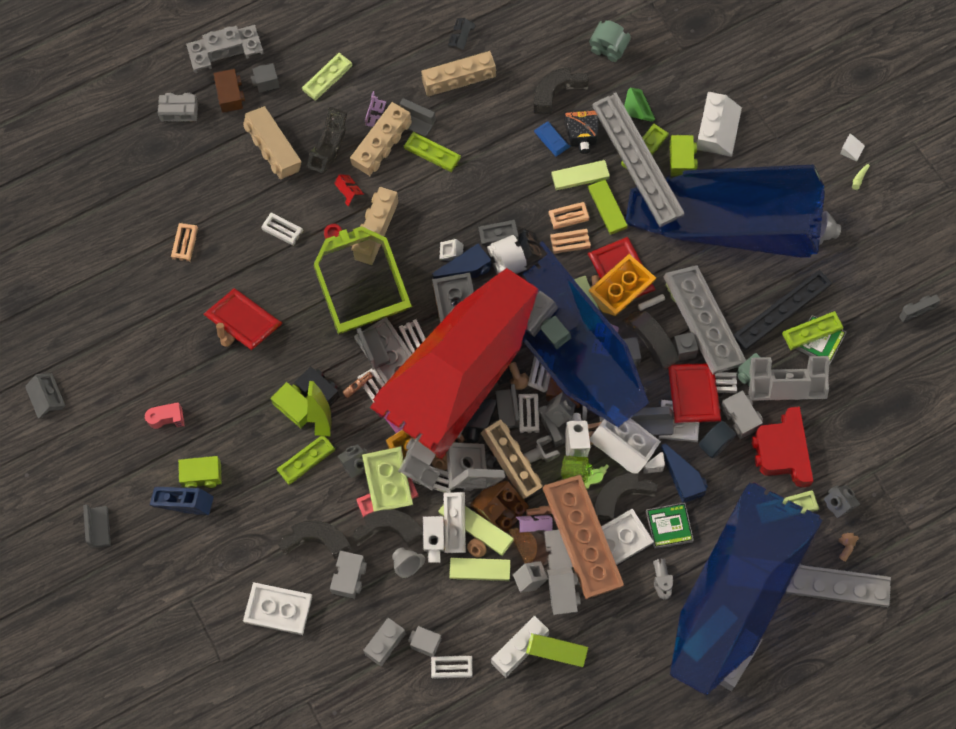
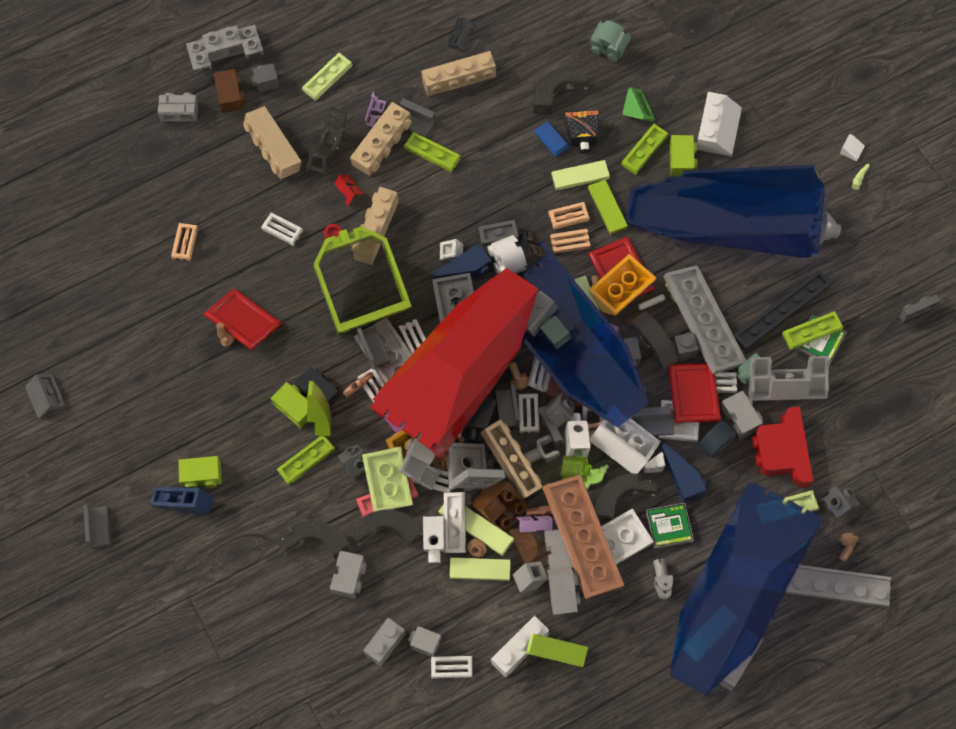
coral leg [145,402,185,429] -> none
white plate [243,582,312,635] -> none
light grey piece [392,548,425,578] -> none
light grey plate [592,93,684,227] -> none

